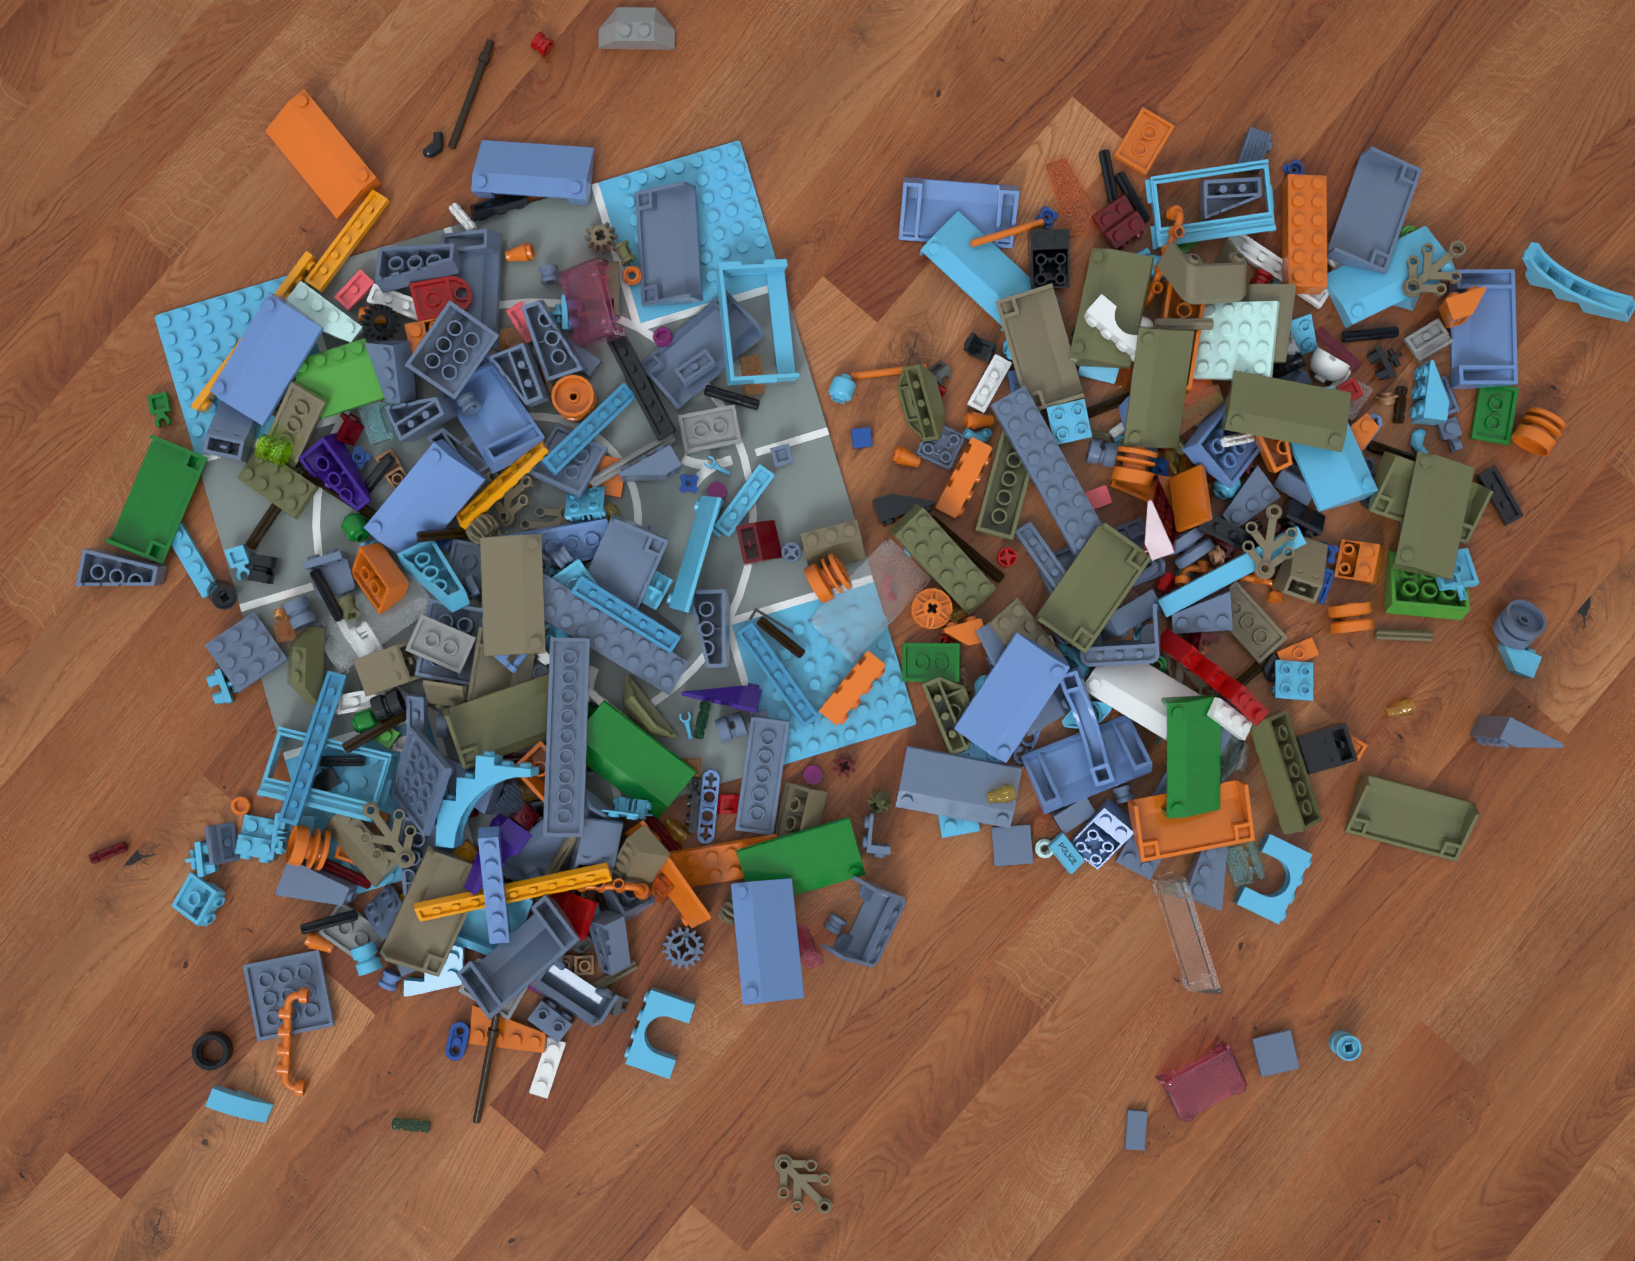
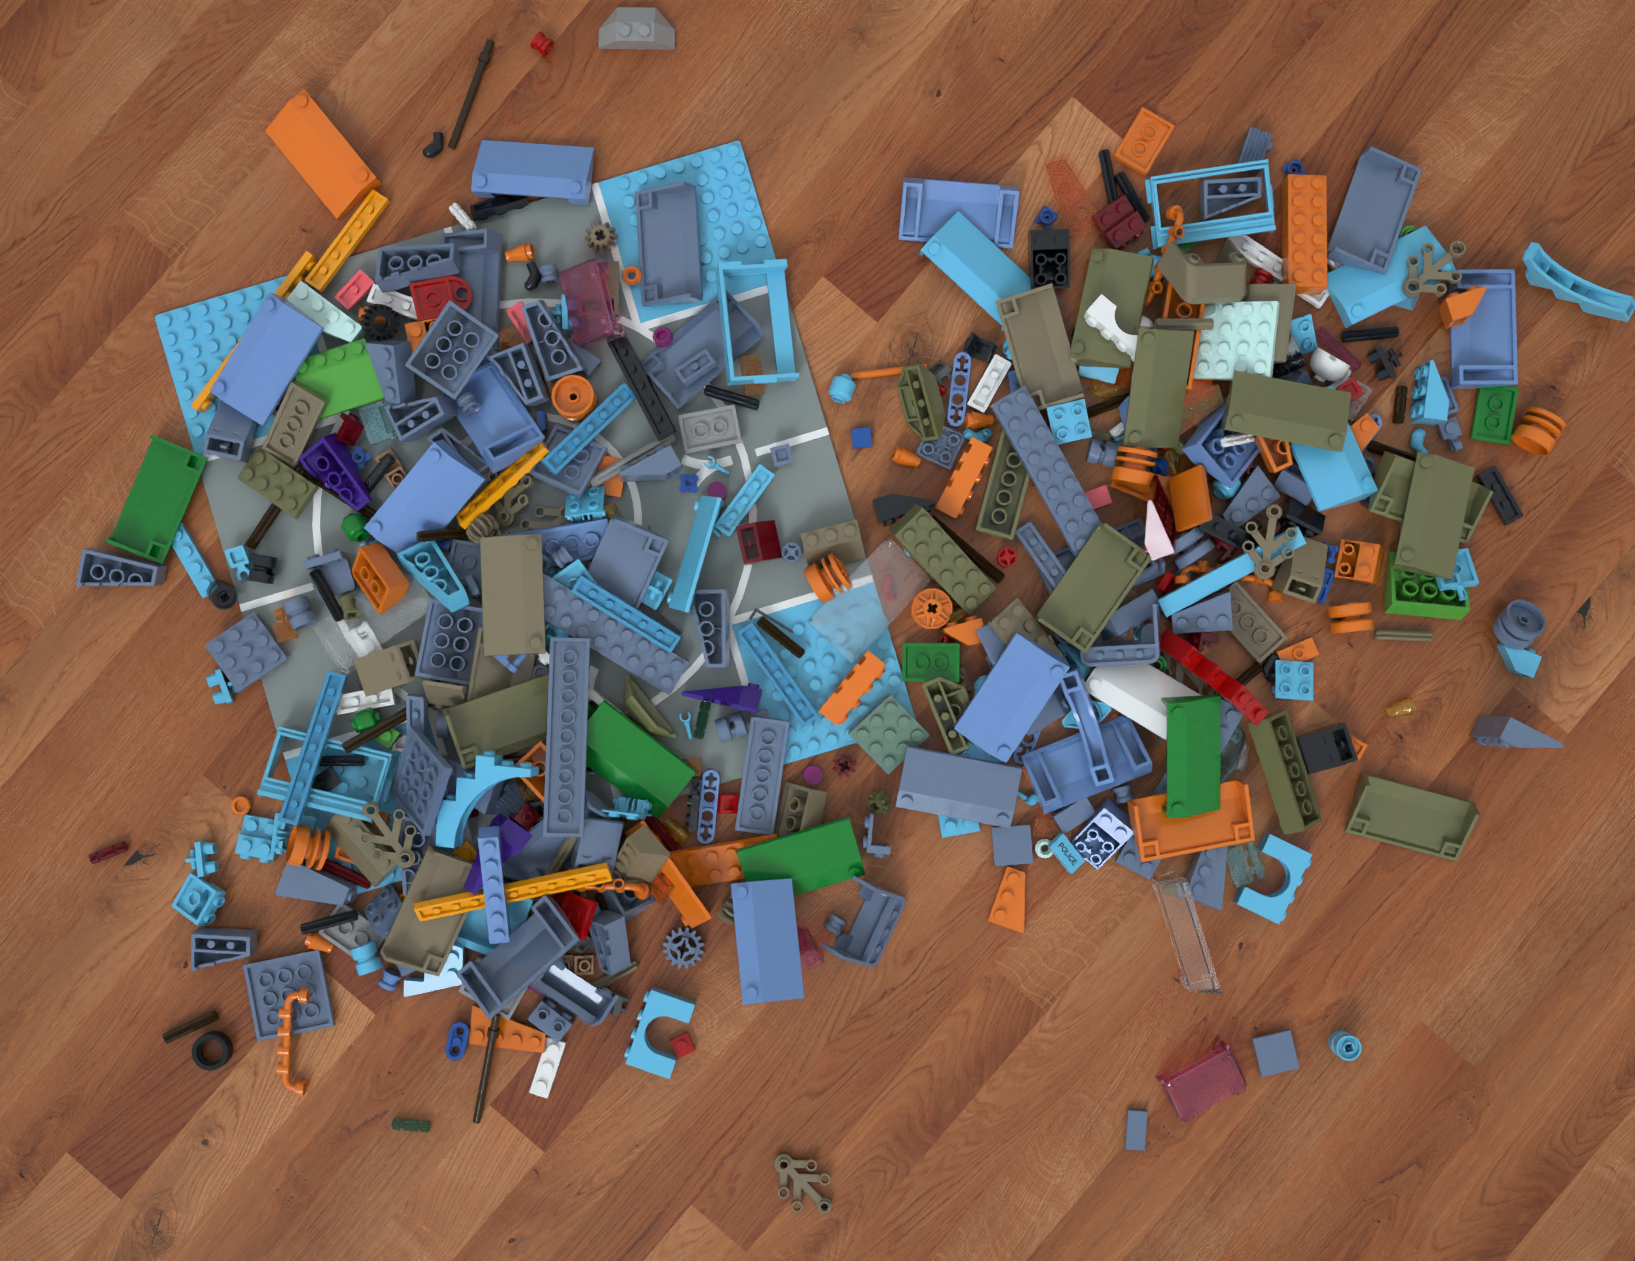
green plate [147,392,173,428] -> none
sand blue plate [205,822,239,865] -> none
medium azure slope [205,1085,274,1123] -> none
clear neon green wheel [255,434,292,467] -> none
olive wedge [287,626,325,705] -> none
black wheel [370,688,406,721] -> none
light grey plate [405,614,477,674] -> none
olive bush [613,240,637,266] -> none
orange bar [970,218,1044,248] -> none
clear yellow cone [986,784,1017,804] -> none
white plate [1207,697,1252,741] -> none
medium nougat plate [1209,545,1225,565] -> none
medium nougat plate [1376,390,1399,405] -> none
light grey plate [1403,318,1454,363] -> none
none -> dark brown axle [162,1010,219,1044]
none -> sand blue wedge [191,927,258,971]
none -> black arm [524,261,542,291]
none -> blue tile [537,411,548,433]
none -> red plate [670,1031,696,1059]
none -> sand green plate [848,693,930,775]
none -> medium blue beam [947,352,971,427]
none -> orange wing [987,865,1025,934]
none -> medium azure hand [1017,790,1038,806]
none -> clear yellow arm [1089,379,1117,398]

